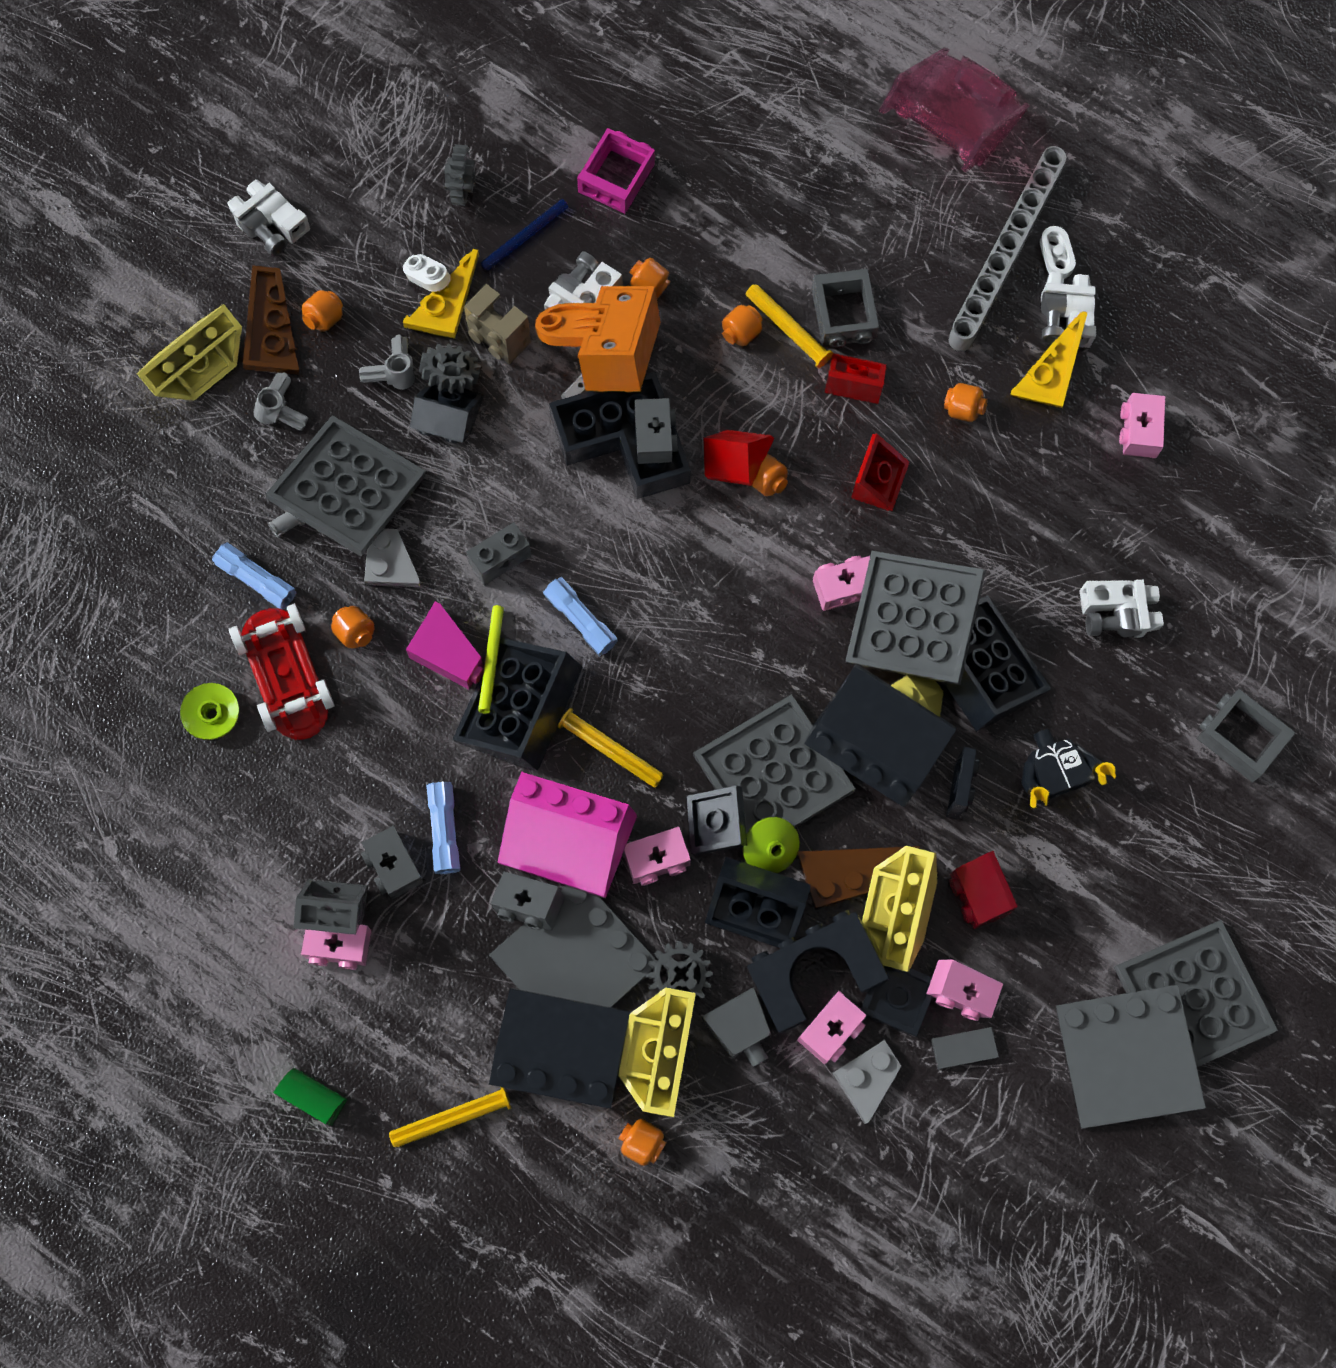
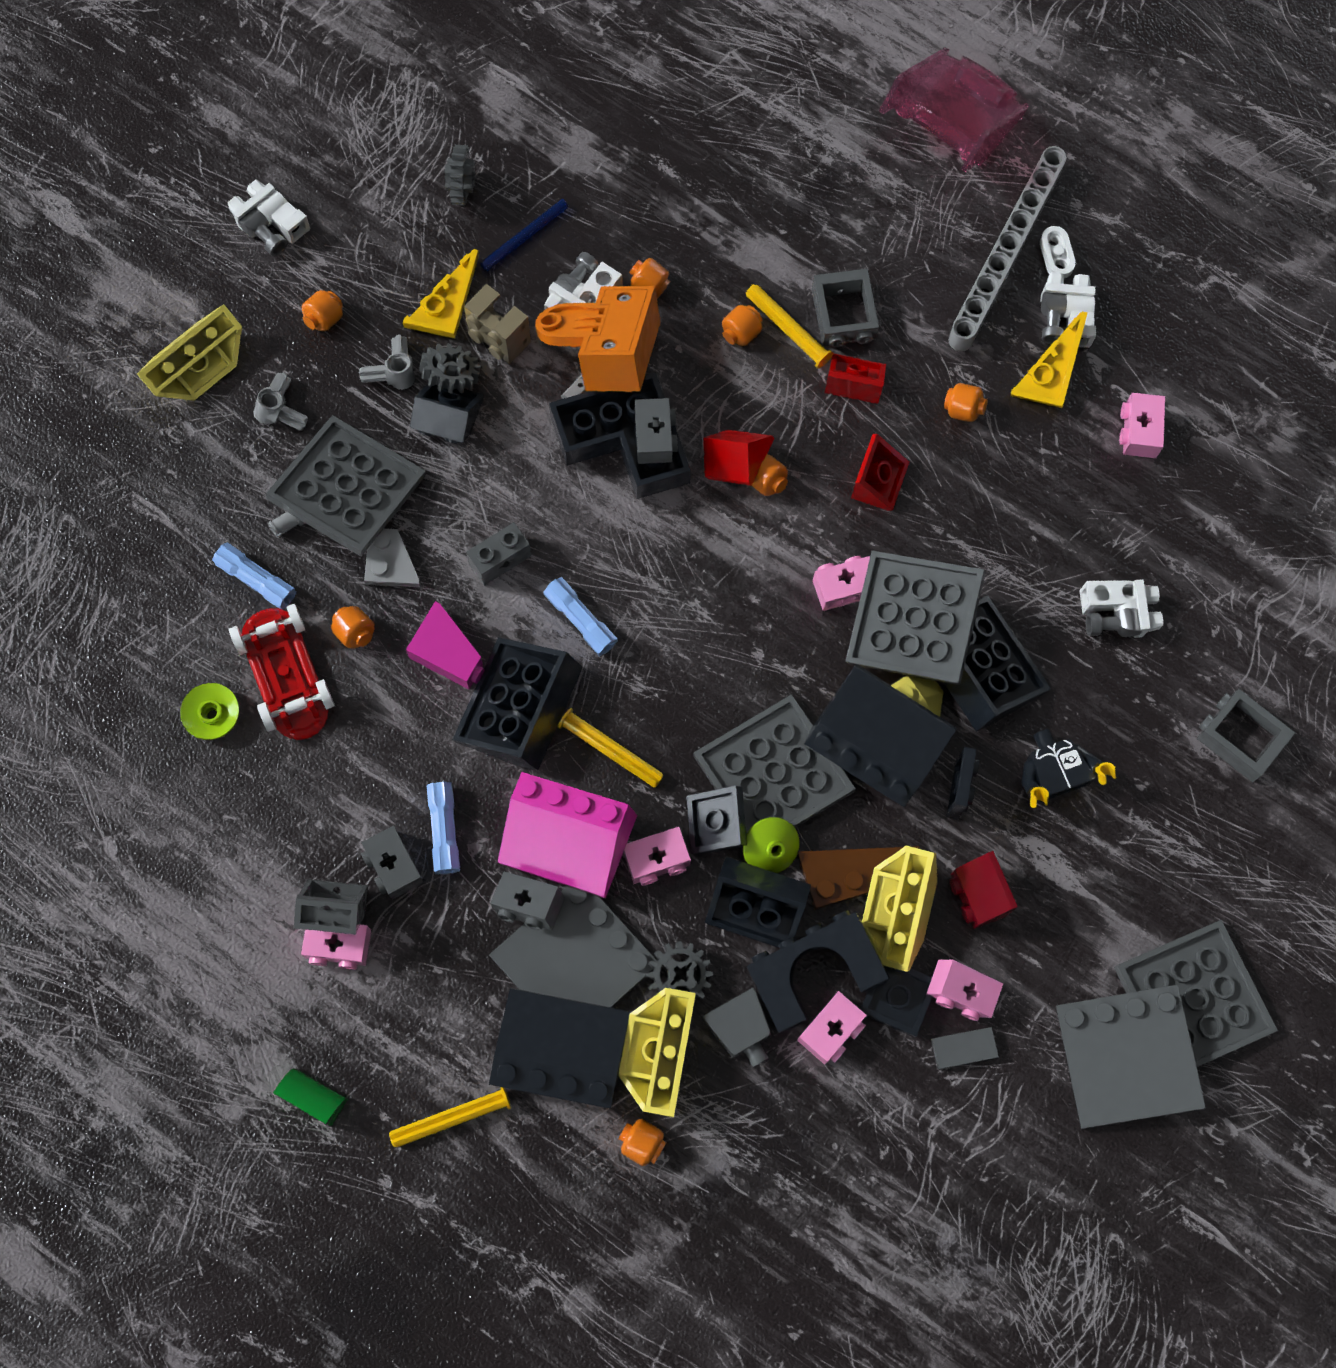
reddish brown wing [243,265,299,375] -> none
white plate [403,254,450,292] -> none
neon yellow piece [478,605,504,714] -> none
dark pink window [577,128,655,214] -> none
light grey wing [833,1040,901,1124] -> none

